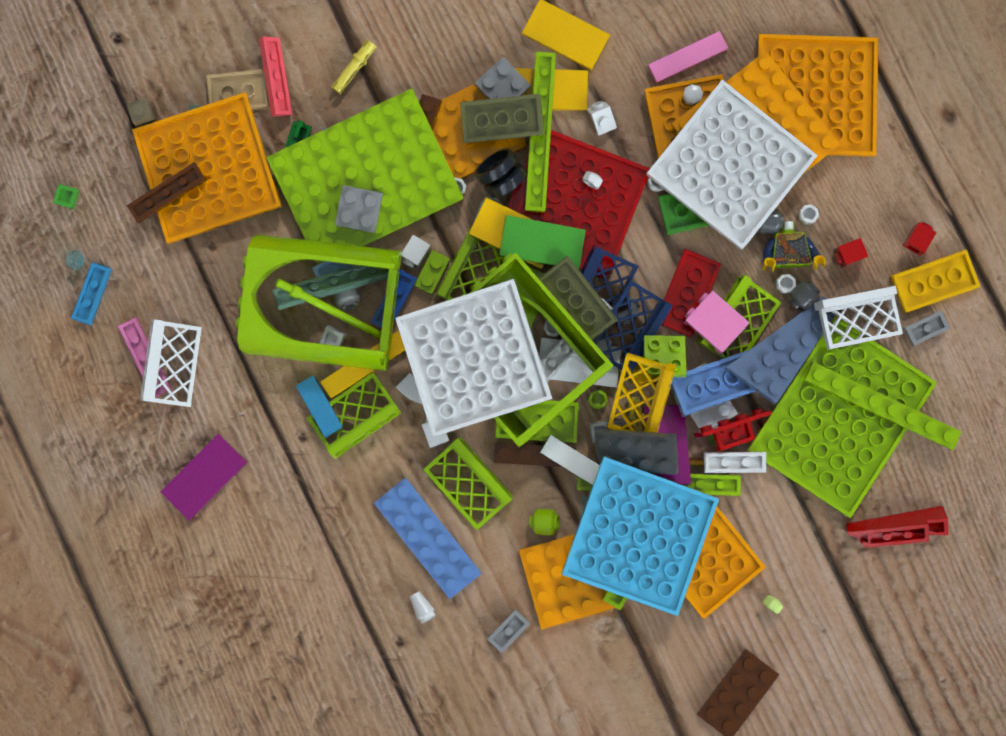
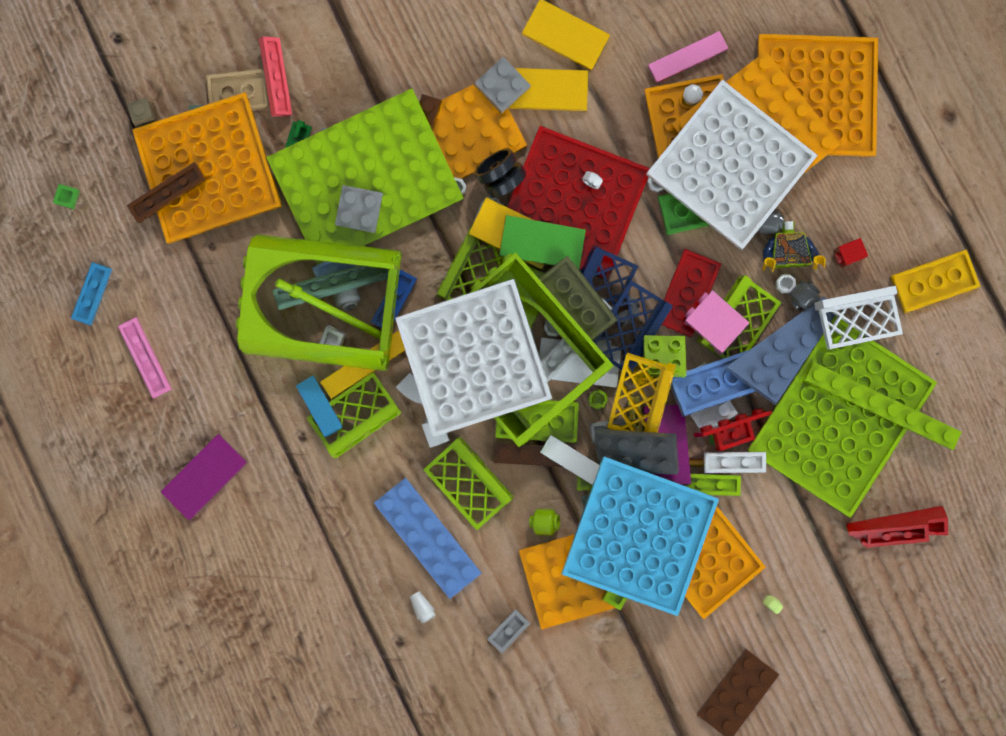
clear light blue plate [66,250,84,270] -> none
white fence [140,319,202,407] -> none
light yellow pin [331,39,377,95] -> none
white brick [401,235,431,268] -> none
lime plate [414,250,450,295] -> none
olive plate [460,94,544,143] -> none
lime plate [525,52,556,213] -> none
white bracket [587,101,617,135] -> none
white tile [798,204,819,225] -> none
red brick [902,222,937,256] -> none
light grey plate [903,311,950,346] -> none

